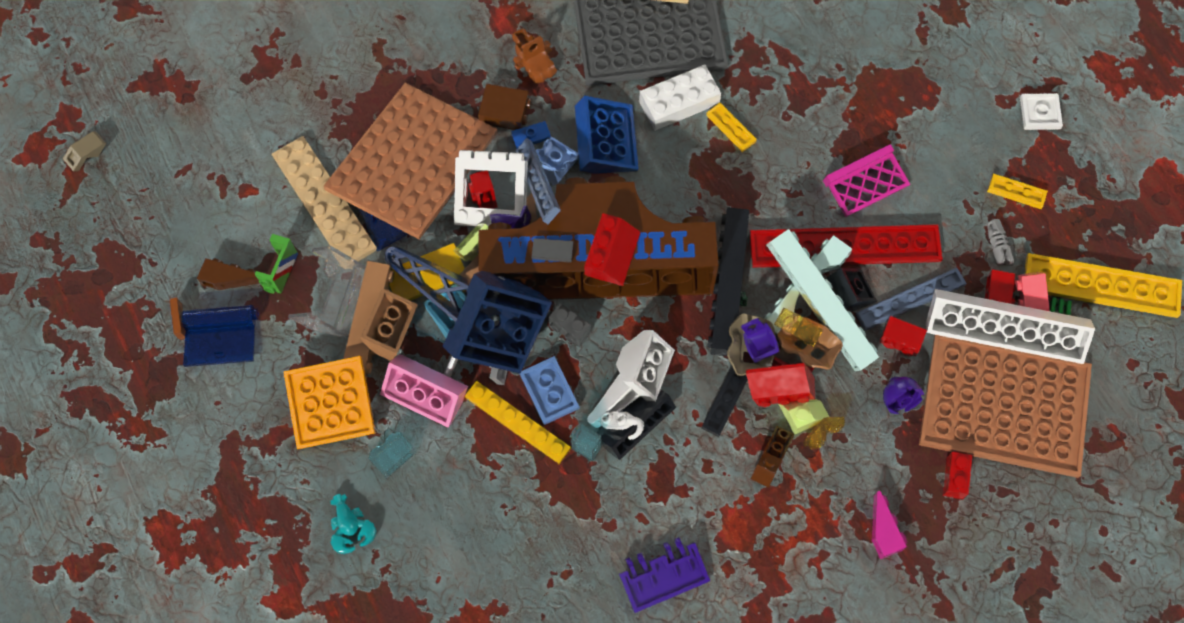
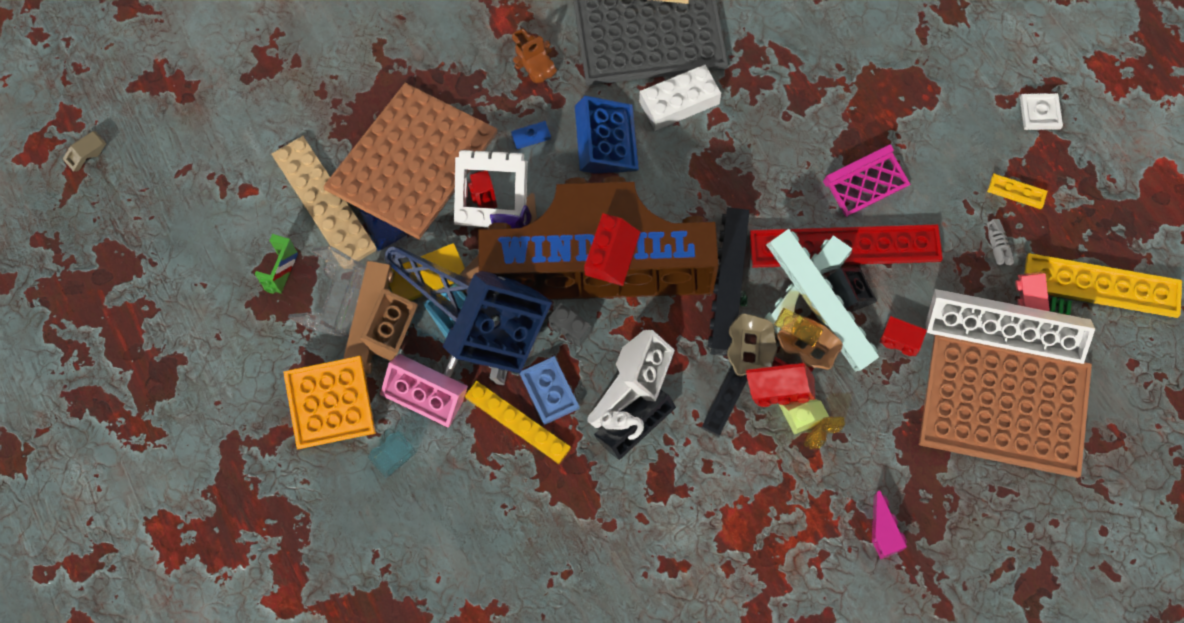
dark orange tile [170,297,187,340] -> none
clear blue door [182,305,259,367] -> none
reddish brown slope [197,258,259,290] -> none
teal animal [330,494,377,554] -> none
yellowish green plate [453,224,488,262] -> none
reddish brown brick [478,84,532,130] -> none
sand blue tile [515,138,561,224] -> none
dark grey tile [532,238,573,262] -> none
light blue slope [536,137,579,186] -> none
clear light blue brick [570,424,601,461] -> none
dark purple hinge [619,537,710,613] -> none
yellow tile [706,102,757,152] -> none
dark purple piece [741,318,780,363] -> none
reddish brown slope [751,426,795,488] -> none
sand blue tile [856,268,967,331] -> none
dark purple cylinder [883,376,924,414] -> none
red brick [943,452,972,500] -> none
red brick [984,269,1016,305] -> none

